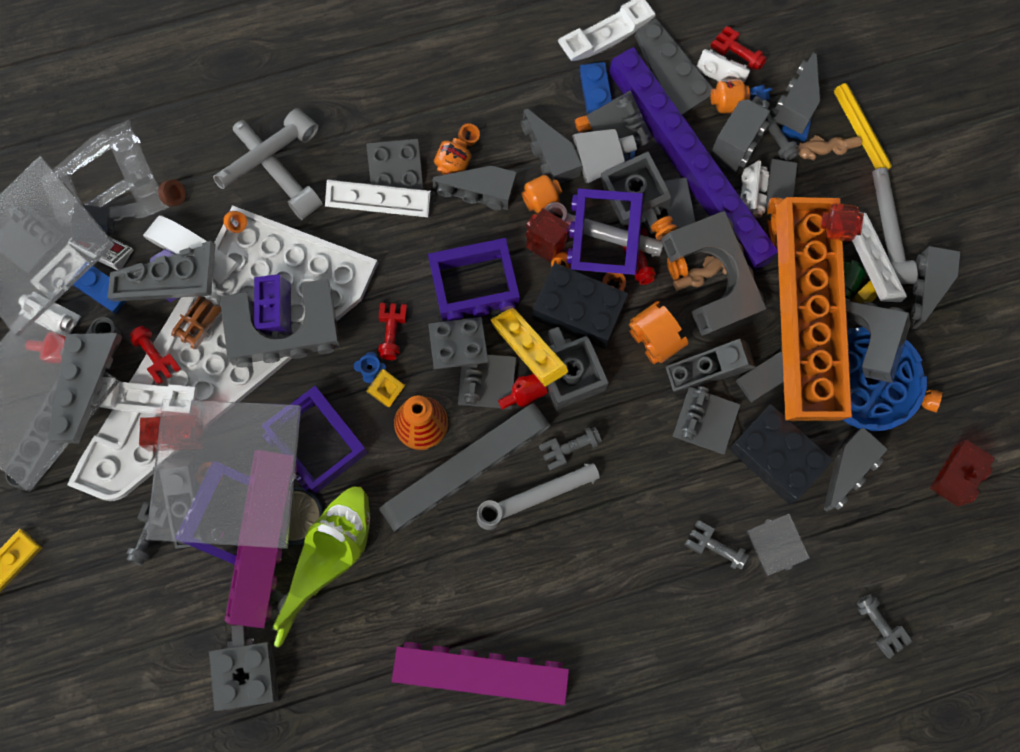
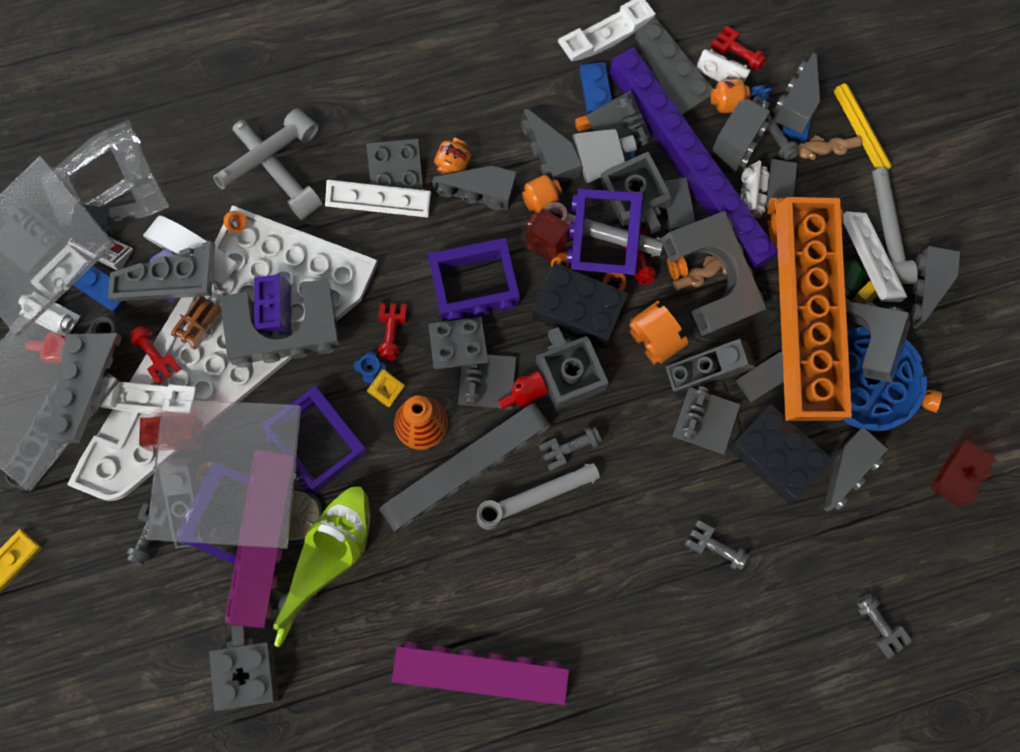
copper tile [158,180,186,206] -> none
orange hinge [458,124,480,146] -> none
yellow tile [491,308,568,387] -> none
orange bush [650,216,678,240] -> none
clear piece [747,514,810,576] -> none
clear red head [820,203,864,242] -> none

